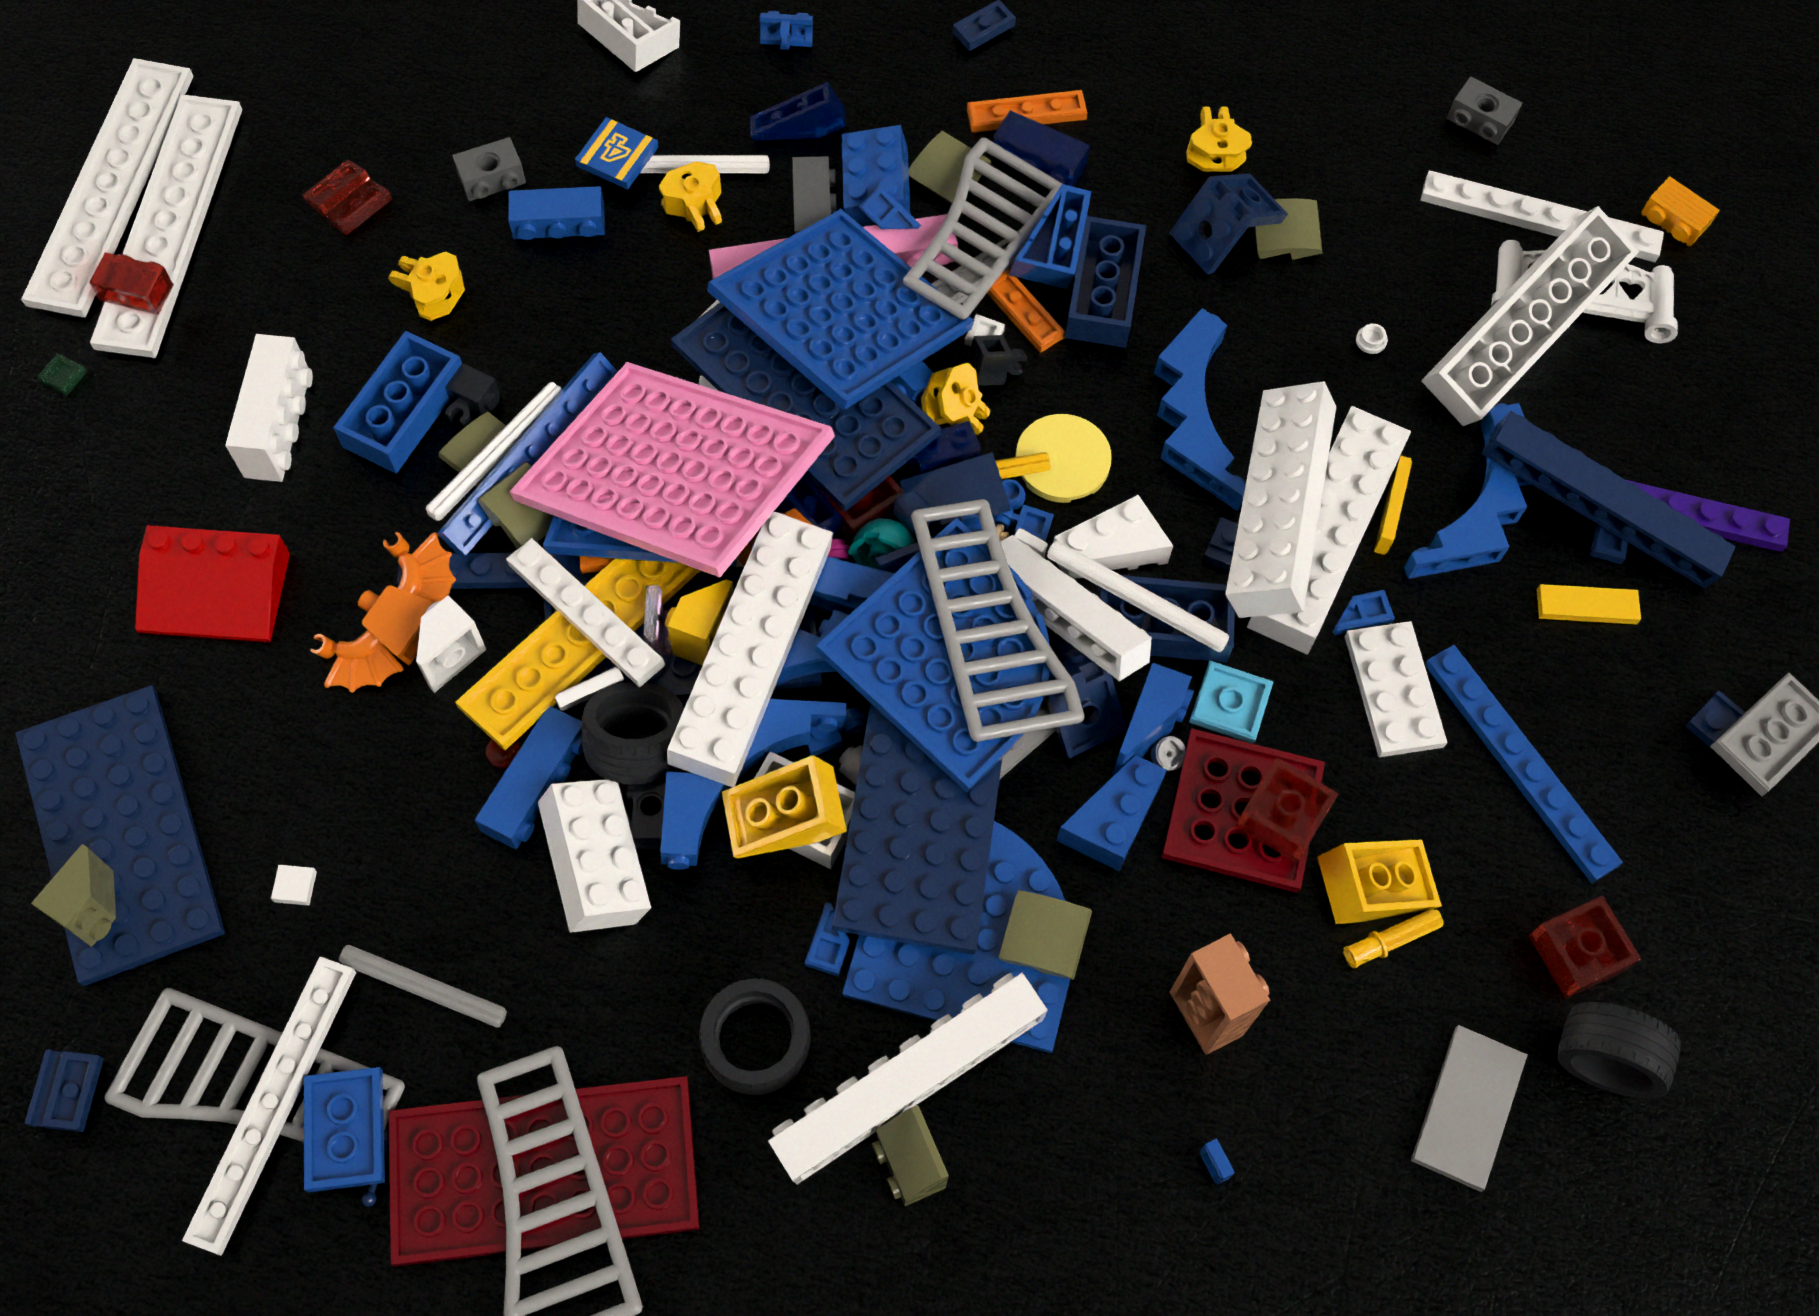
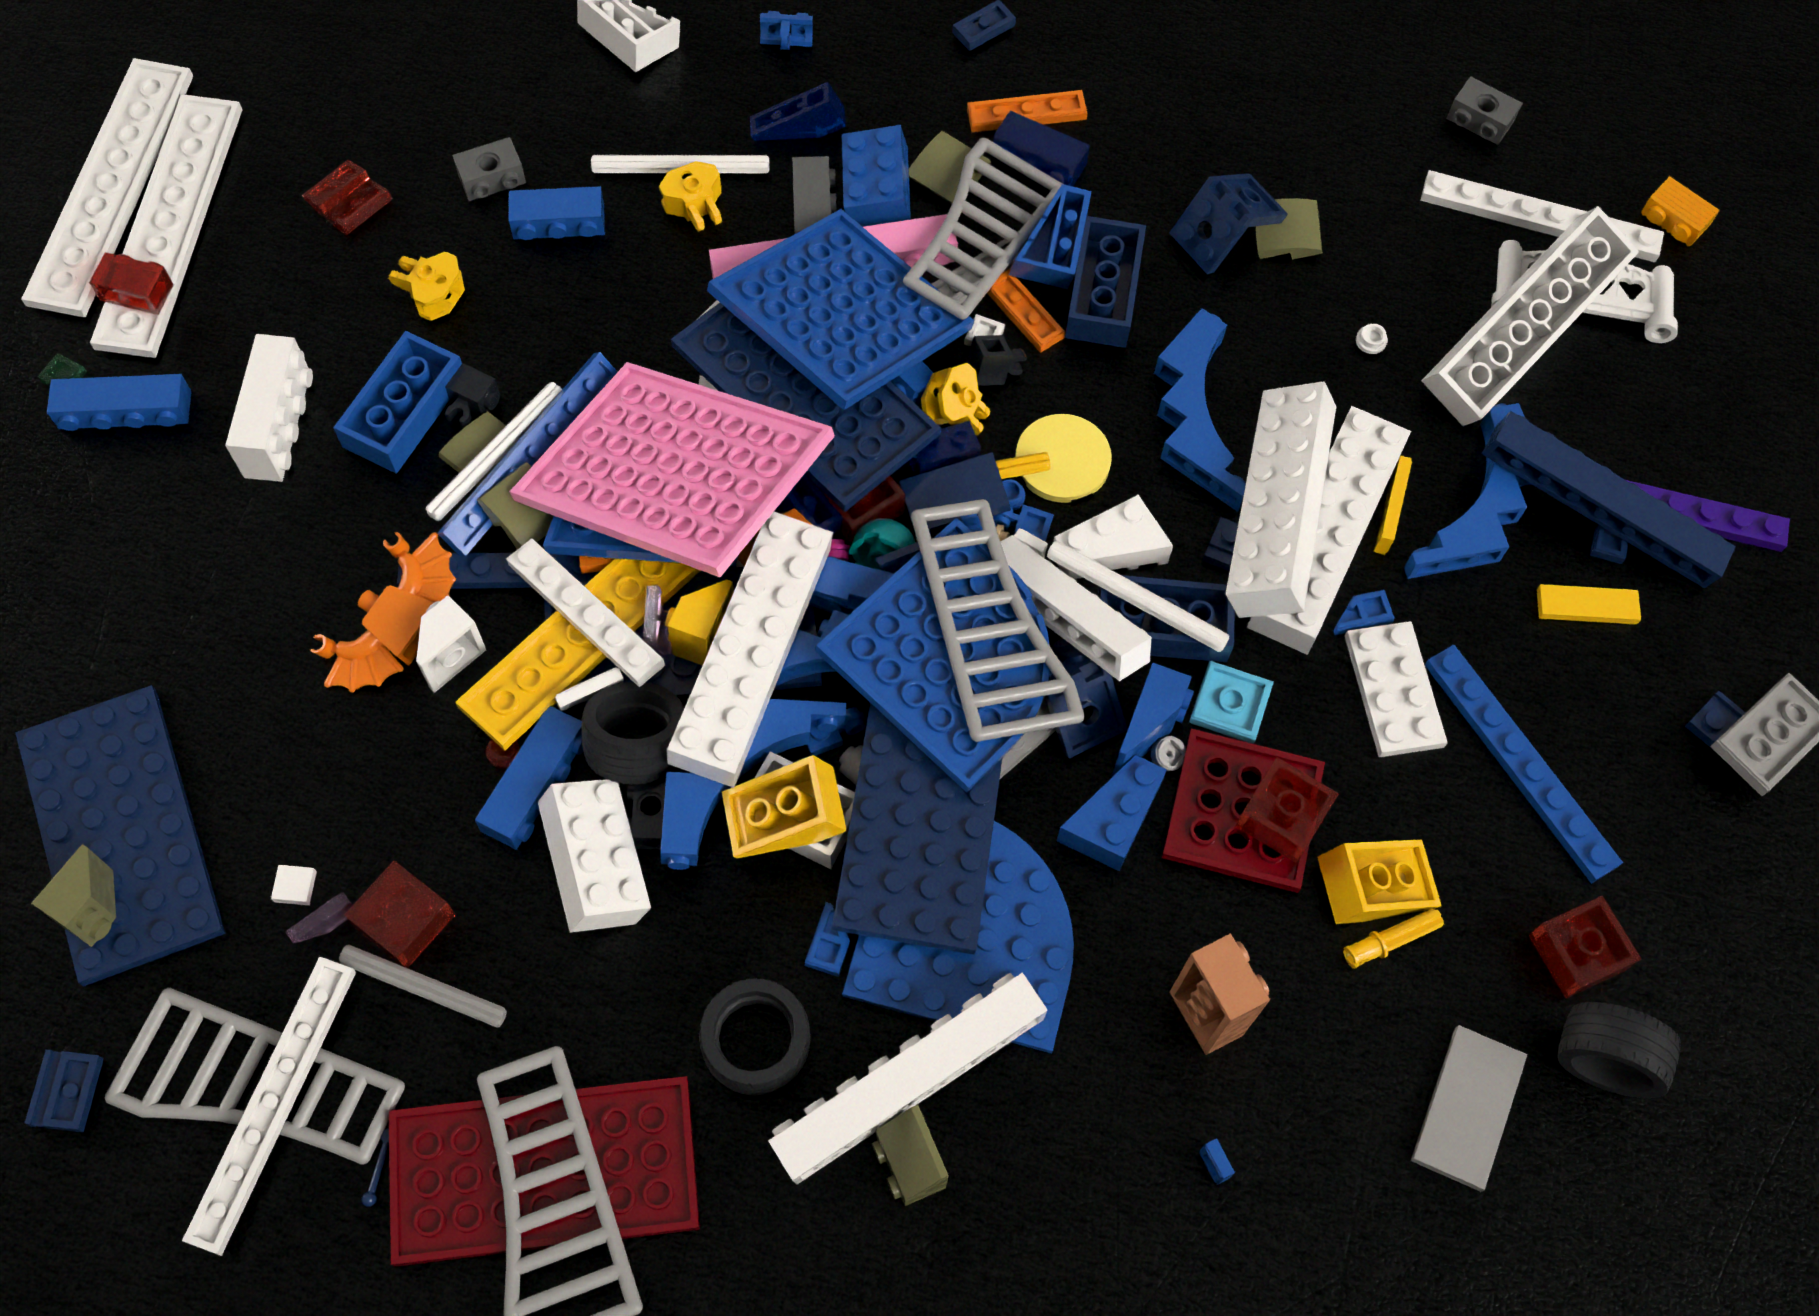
red slope [135,525,290,642] -> none
blue plate [304,1067,385,1192] -> none
blue tile [575,117,659,190] -> none
blue tile [859,184,921,229] -> none
dark blue brick [893,491,941,536] -> none
olive slope [998,890,1092,980] -> none
yellow hinge [1186,107,1252,172] -> none
none -> blue brick [47,374,191,431]
none -> clear purple tile [286,893,358,943]
none -> clear red brick [344,861,455,968]

